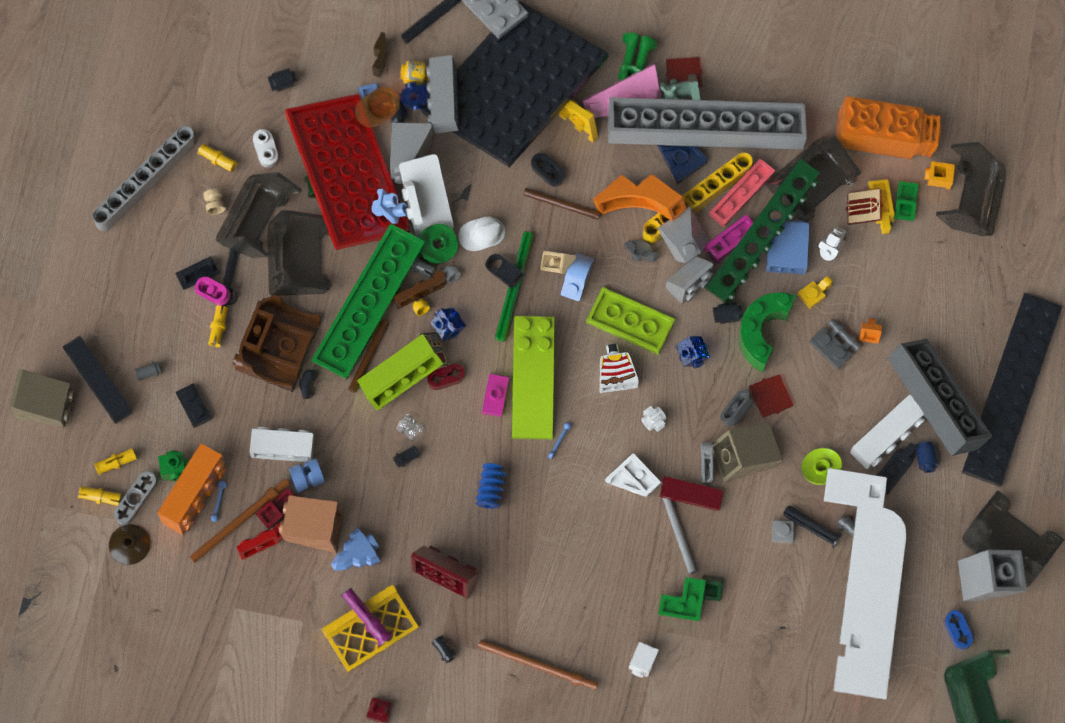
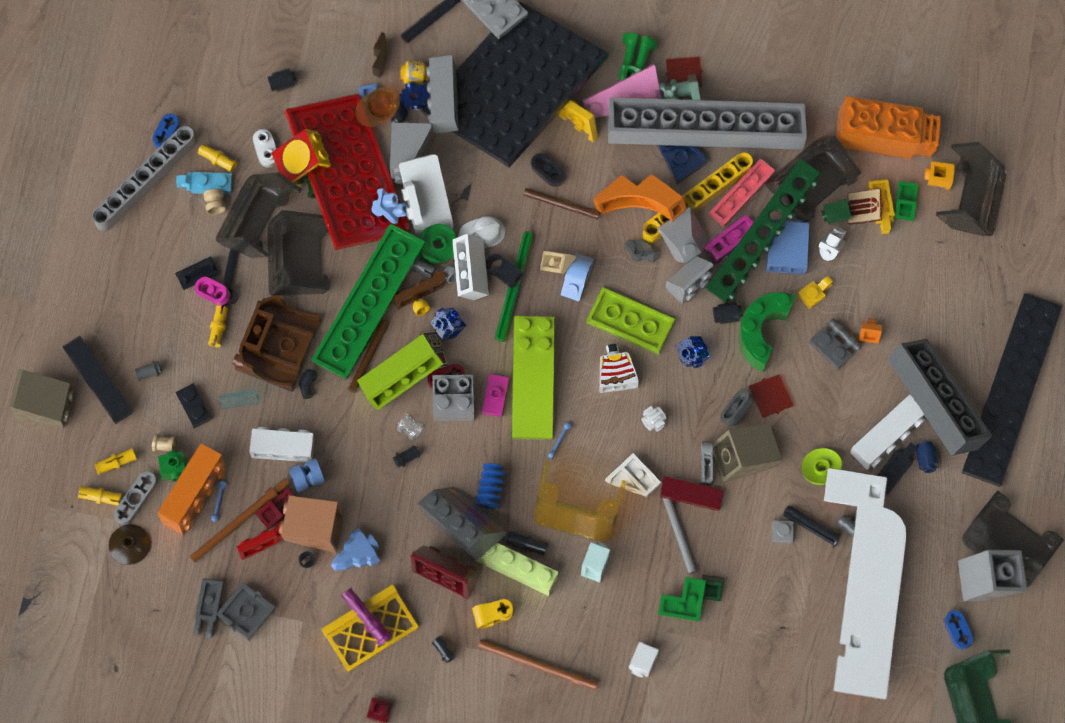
none -> tan bush [152,433,176,452]
none -> blue beam [153,114,180,149]
none -> medium azure hinge [176,172,232,194]
none -> dark grey hinge [194,578,224,639]
none -> dark grey plate [216,582,275,641]
none -> clear light blue piece [219,390,259,409]
none -> yellow panel [271,129,331,189]
none -> black hinge [298,551,315,568]
none -> dark grey slope [418,487,507,561]
none -> light grey slope [433,375,474,421]
none -> white brick [453,234,489,300]
none -> yellow piece [472,599,513,629]
none -> yellowish green brick [475,543,558,596]
none -> black axle [507,531,548,556]
none -> clear yellow windscreen [533,460,626,542]
none -> light aqua brick [581,542,610,582]
none -> dark green brick [821,199,853,225]

